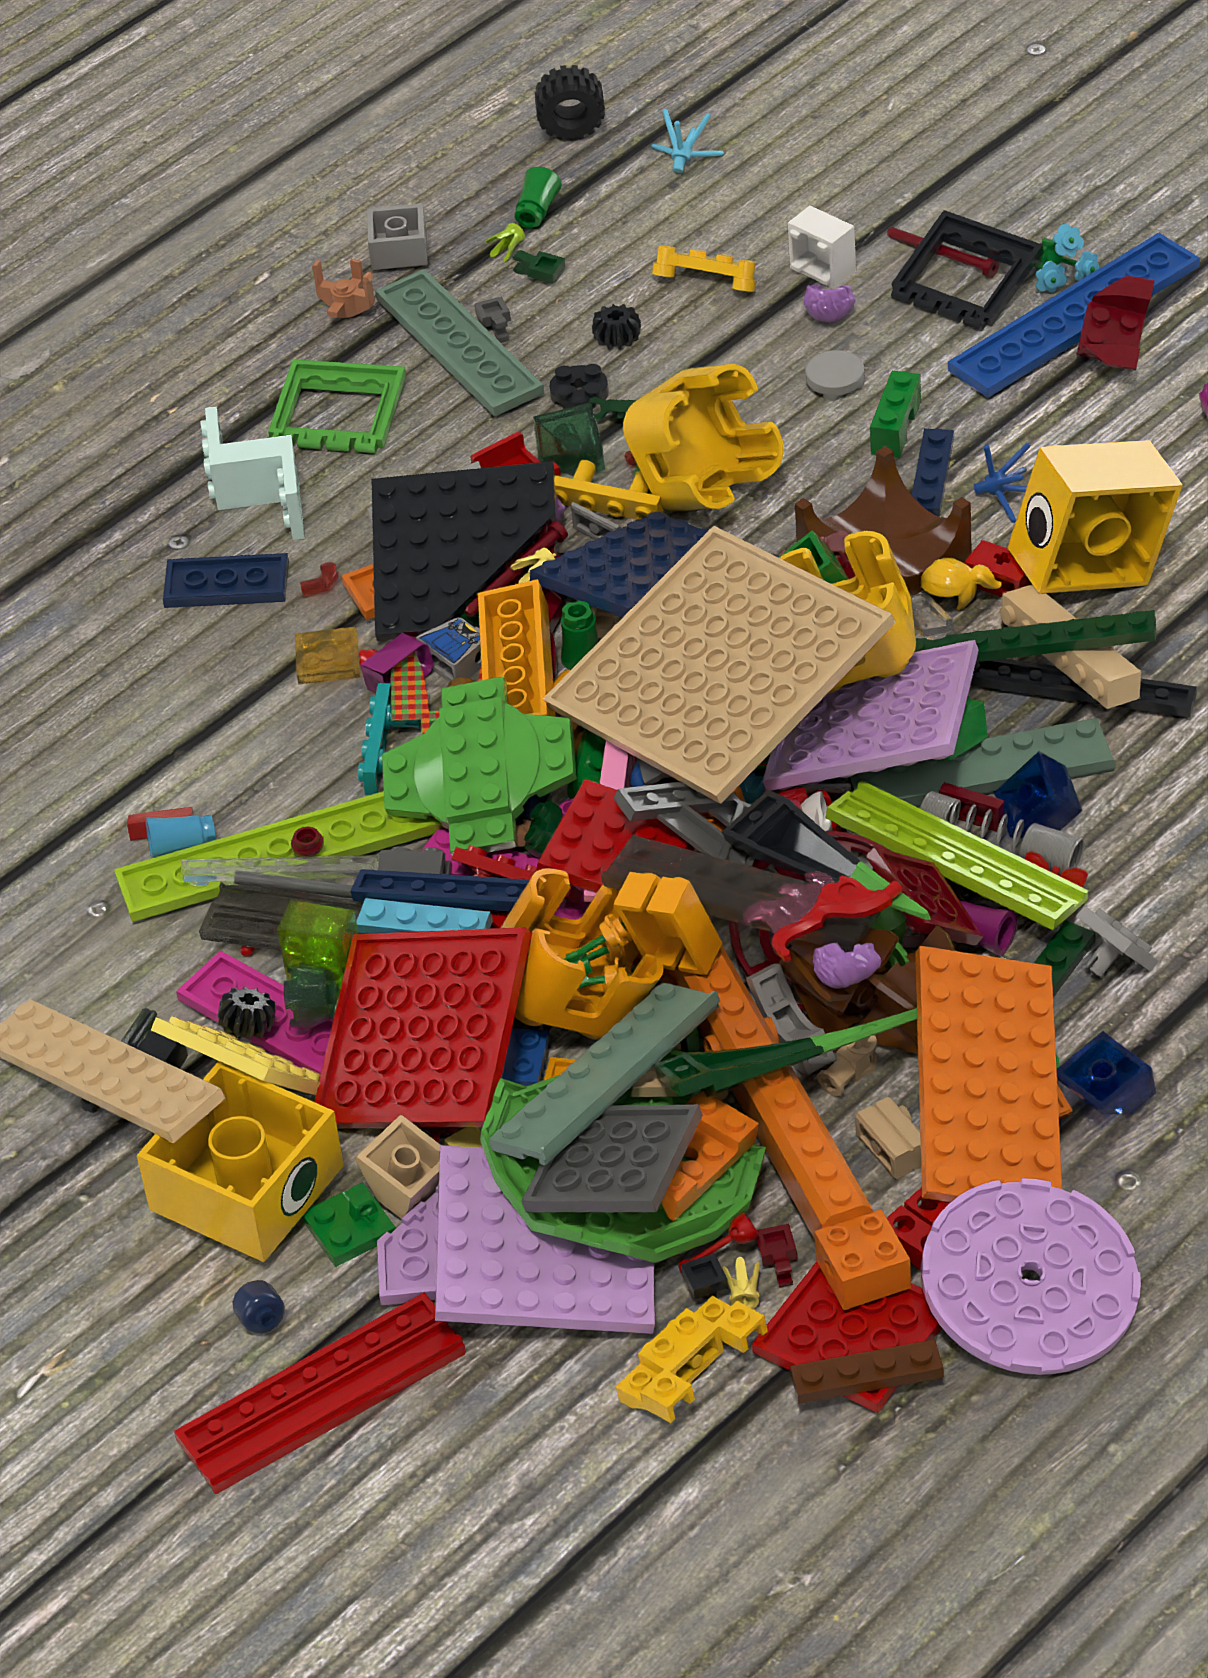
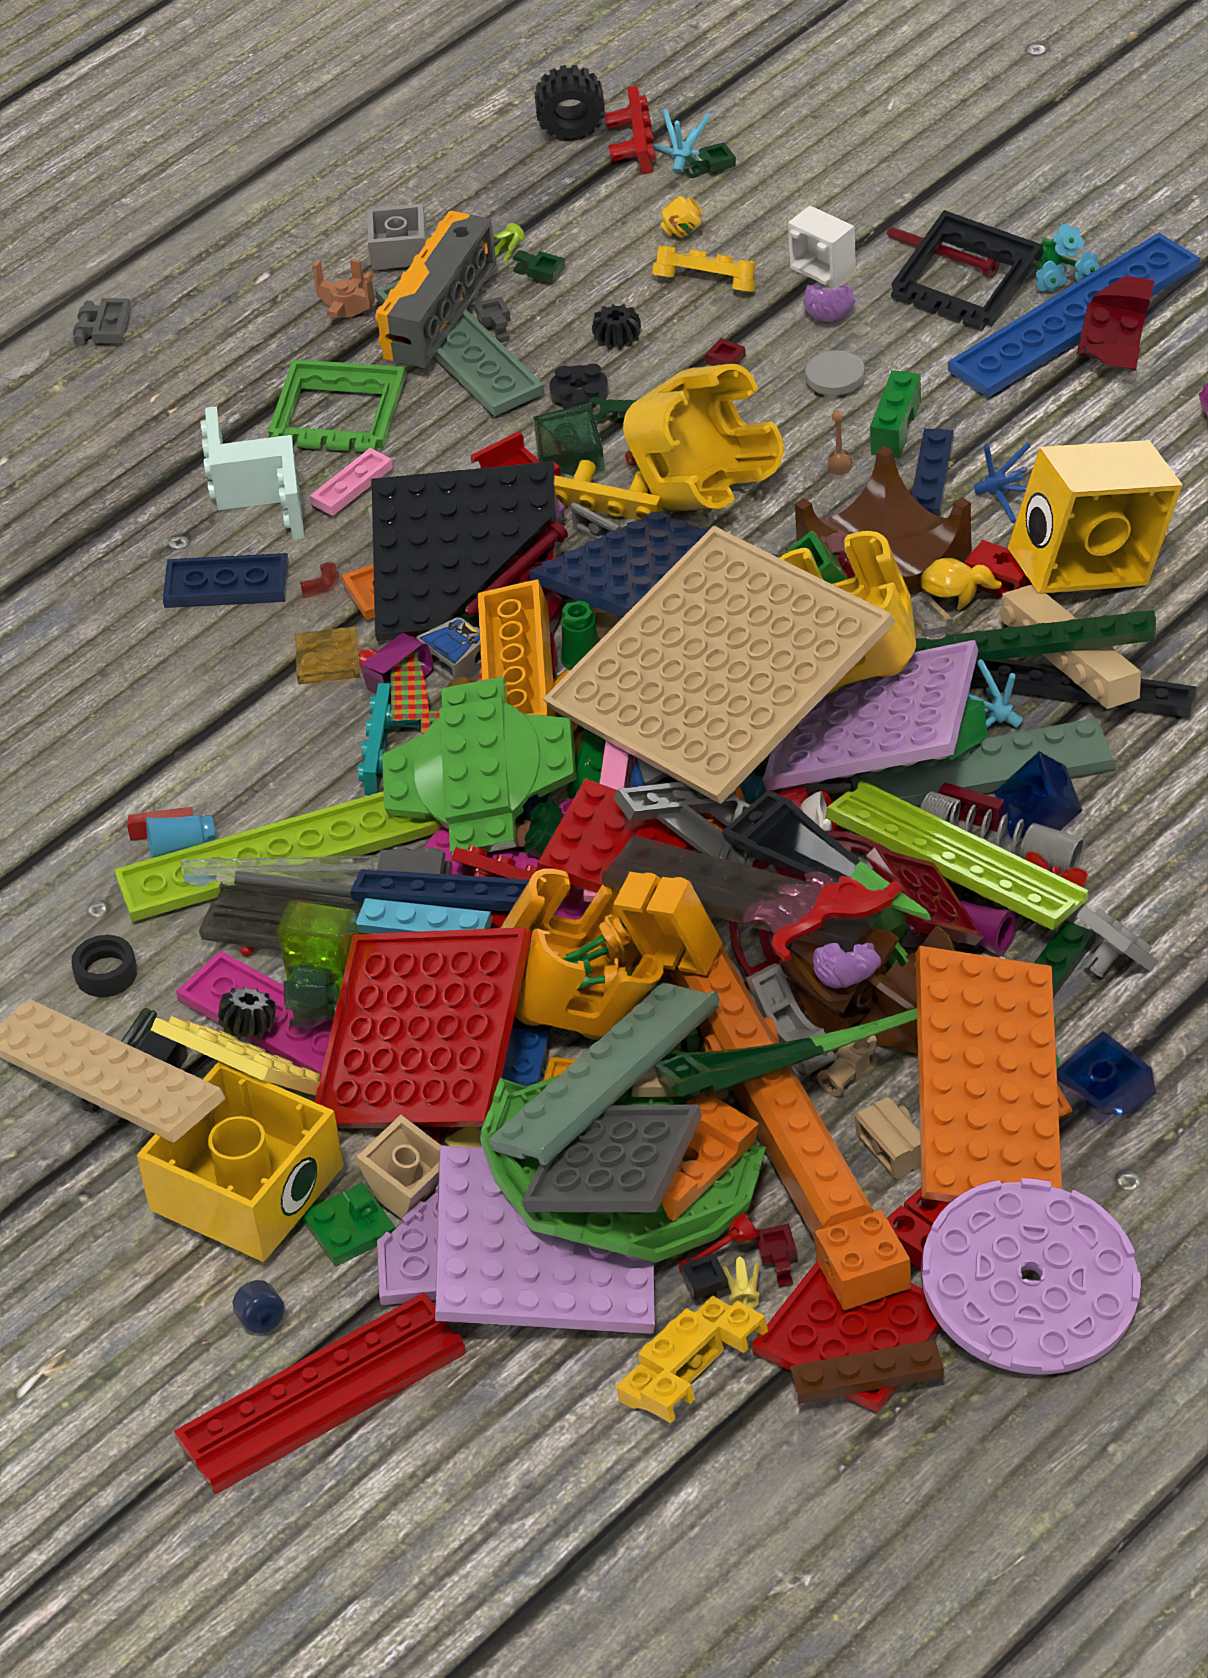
dark red plate [291,826,324,857] -> none
light yellow piece [510,548,556,583] -> none
green plant [514,167,562,229] -> none
none -> black tyre [71,934,137,997]
none -> dark grey plate [73,298,131,345]
none -> bright pink plate [310,448,393,516]
none -> dark grey piece [375,211,496,368]
none -> red plate [604,85,657,174]
none -> yellow head [660,196,703,238]
none -> dark green plate [685,142,736,178]
none -> dark red plate [705,338,746,366]
none -> medium nougat hinge [828,410,852,475]
none -> medium azure plant [968,659,1023,728]

